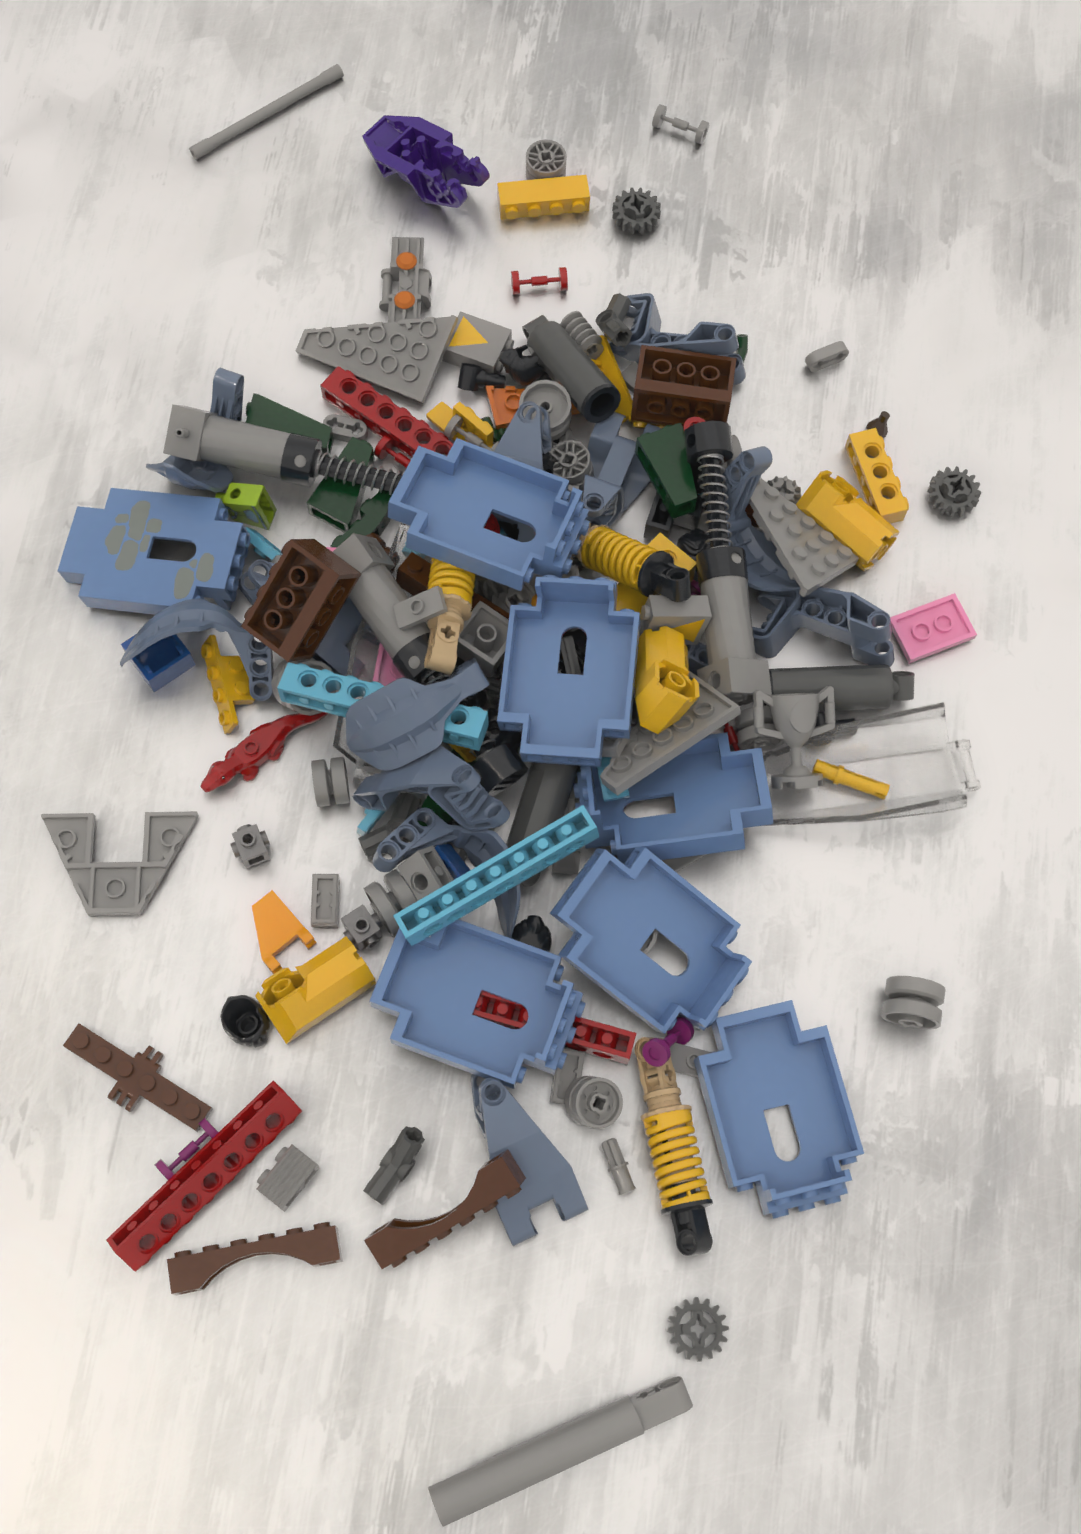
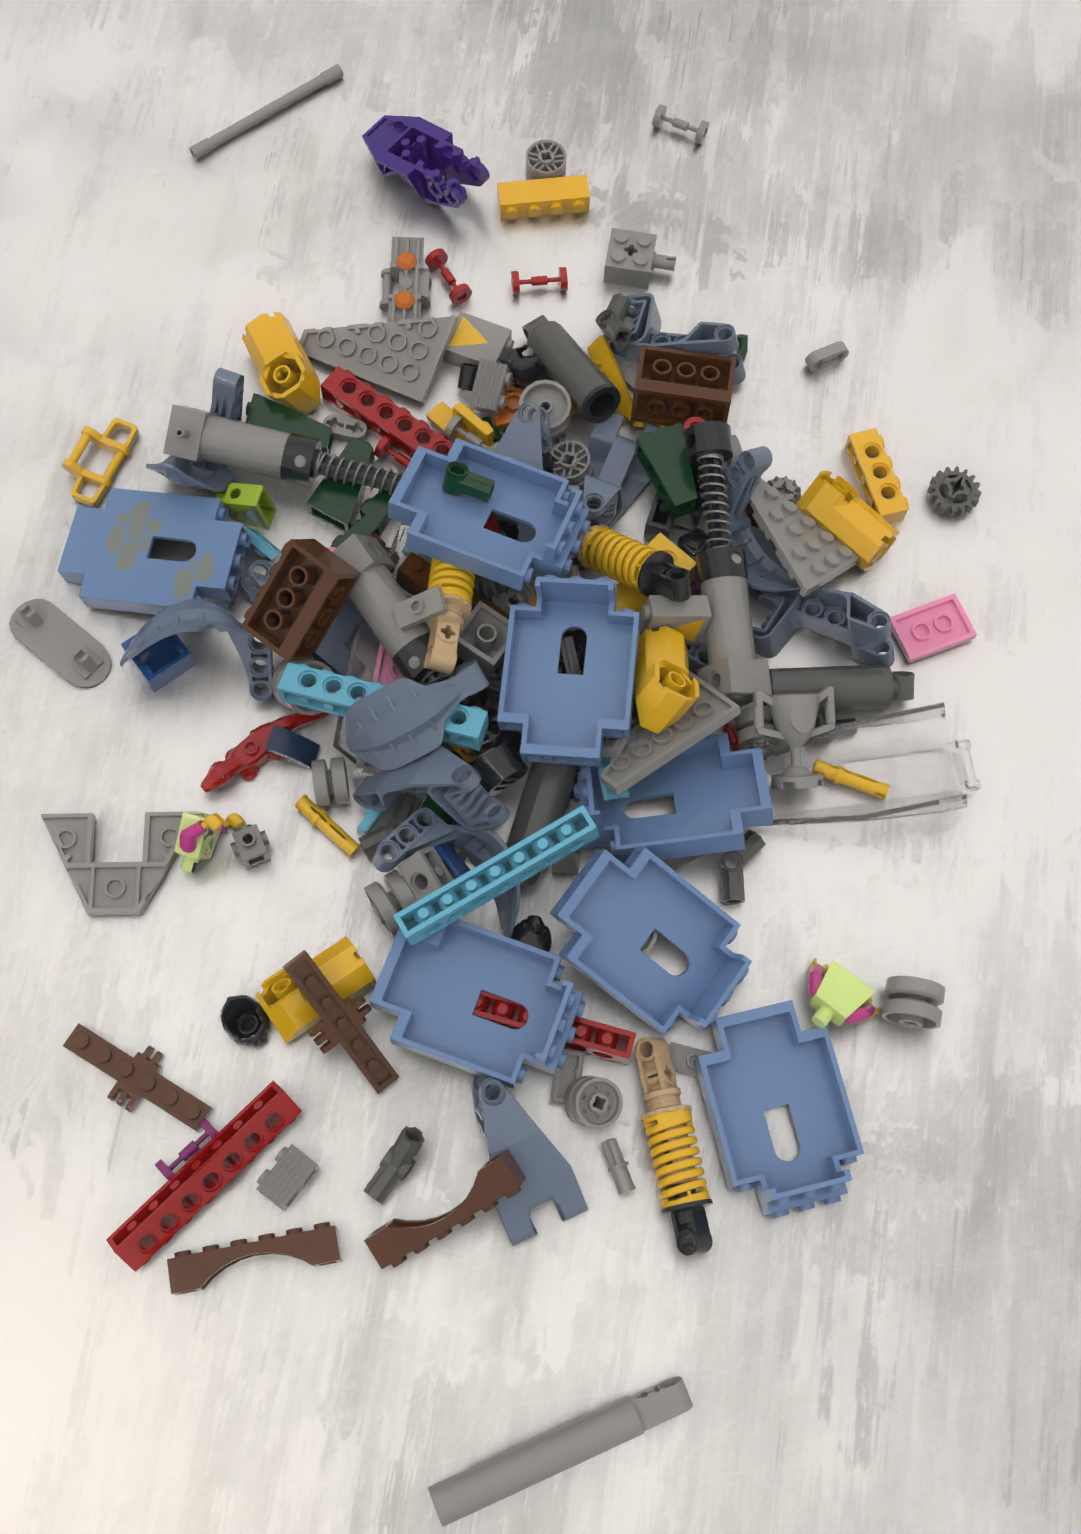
yellow bracket [201,635,255,734] -> none
light orange flag [252,890,317,974] -> none
light grey plate [311,874,339,927] -> none
flat silver brick [341,904,383,950] -> none
light grey piece [560,311,603,360] -> none
dark grey gear [612,187,661,234] -> none
magenta wheel [642,1017,694,1067] -> none
dark grey gear [666,1297,729,1362] -> none
dark brown rock [866,411,890,438] -> none
none -> light grey piece [9,599,111,688]
none -> yellow bar [62,418,139,507]
none -> torso [174,812,246,873]
none -> yellow brick [242,312,321,415]
none -> dark blue slope [265,725,320,769]
none -> reddish brown hinge [282,950,399,1094]
none -> yellow pin [295,795,361,858]
none -> red wheel [425,248,472,305]
none -> dark green piece [442,461,495,503]
none -> light grey brick [469,359,513,416]
none -> light grey brick [603,228,676,289]
none -> dark grey piece [718,829,766,905]
none -> yellowish green torso [808,958,881,1028]

